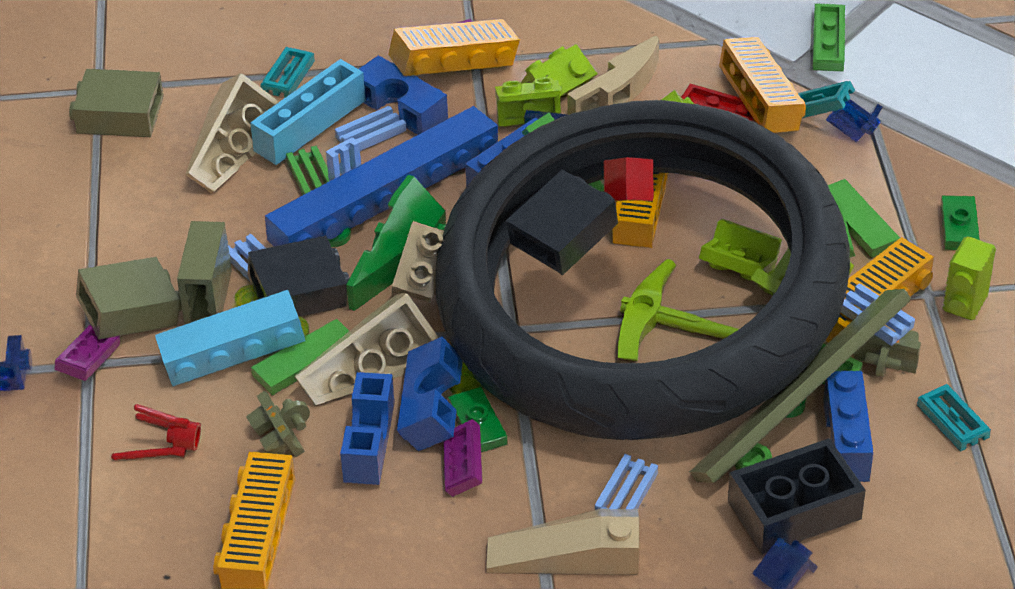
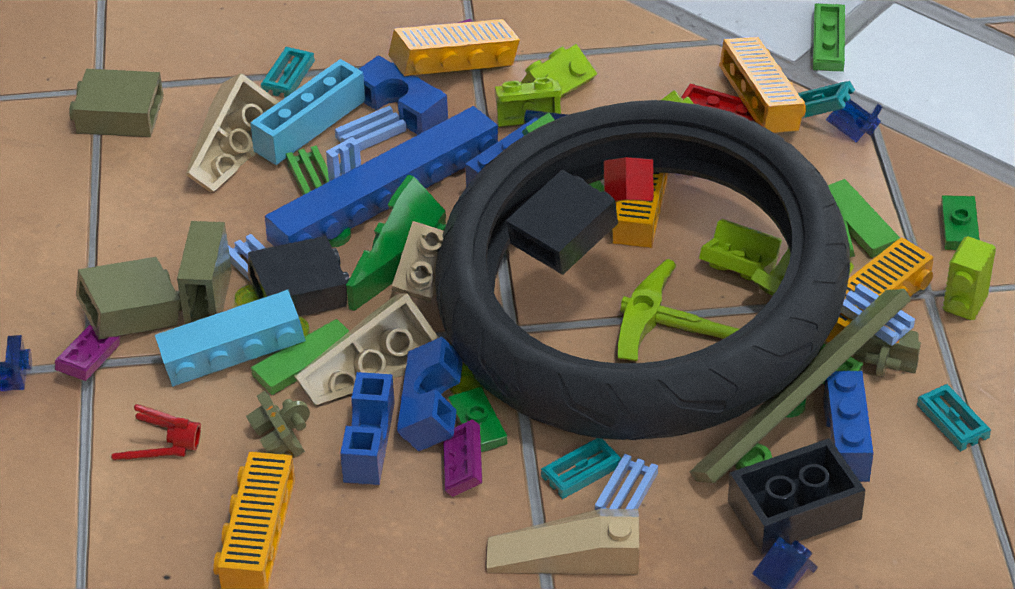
tan slope [568,36,659,115] -> none
none -> teal tile [541,438,622,500]

